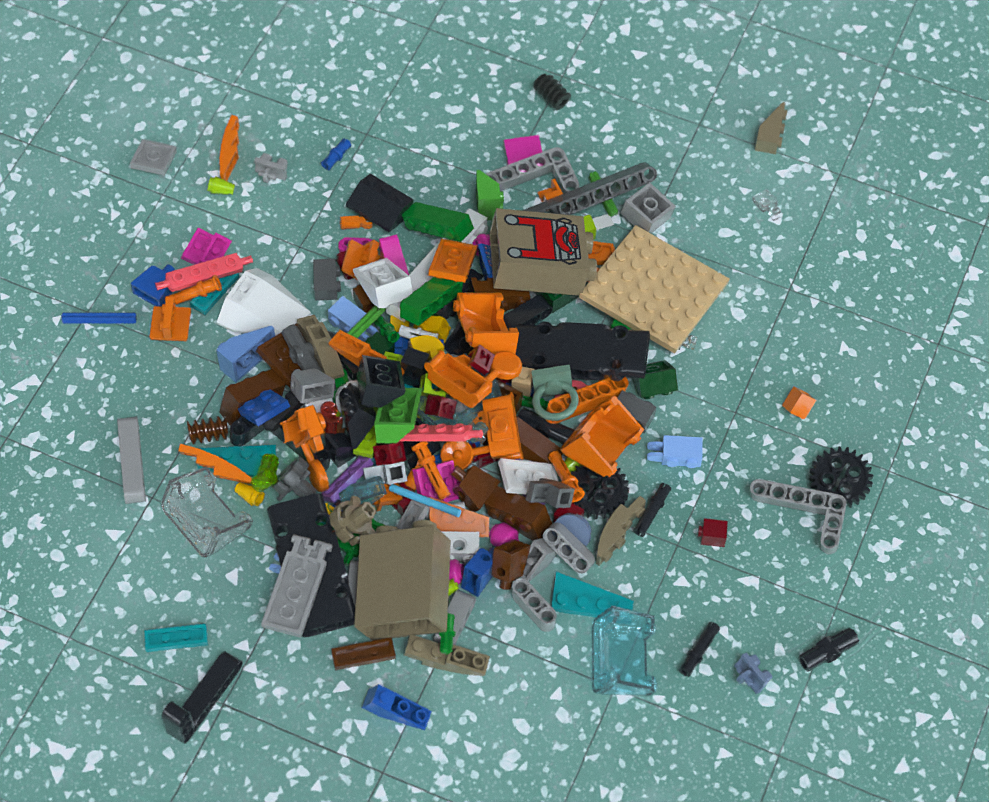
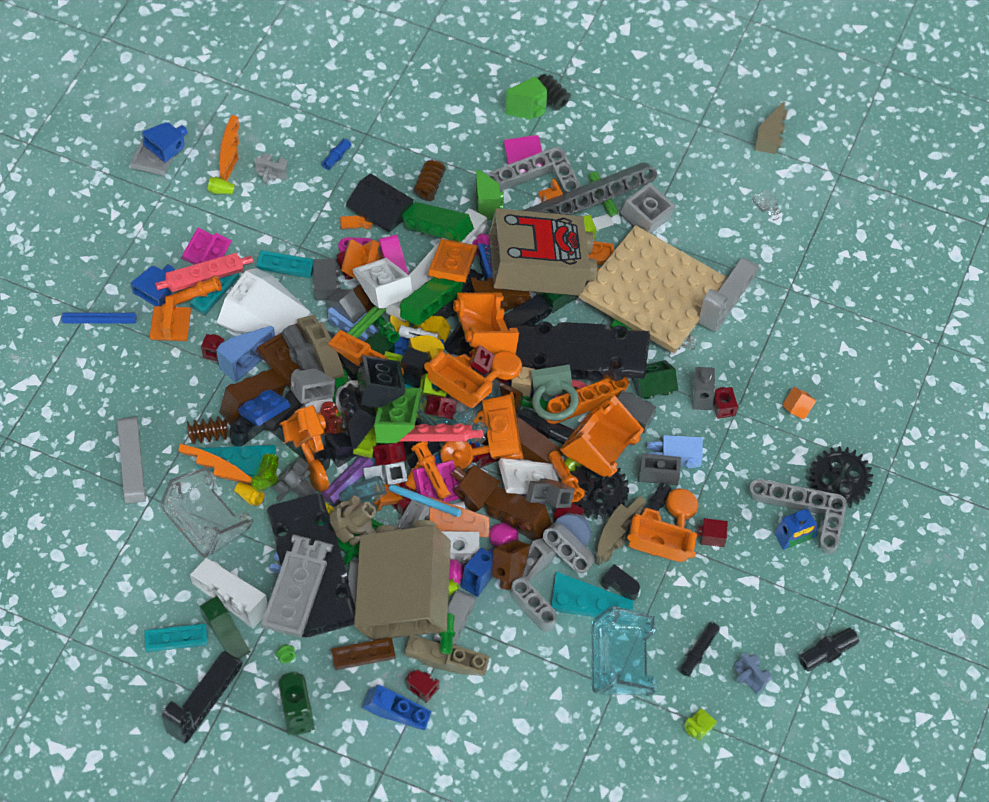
none -> blue torso [142,122,188,163]
none -> white wedge [190,558,268,629]
none -> dark green slope [200,596,251,659]
none -> dark red brick [201,334,225,362]
none -> teal plate [256,250,314,278]
none -> bright green plate [276,644,296,663]
none -> dark green piece [278,672,315,736]
none -> dark grey slope [326,289,367,324]
none -> dark red brick [407,669,439,703]
none -> reddish brown piece [414,160,446,201]
none -> bright green slope [505,76,547,120]
none -> black leg [601,564,640,601]
none -> orange piece [627,488,699,562]
none -> dark grey brick [639,453,681,485]
none -> lime bracket [684,708,717,741]
none -> dark grey torso [692,367,715,410]
none -> light grey beam [699,257,759,332]
none -> dark red brick [713,387,738,419]
none -> blue torso [774,509,817,550]

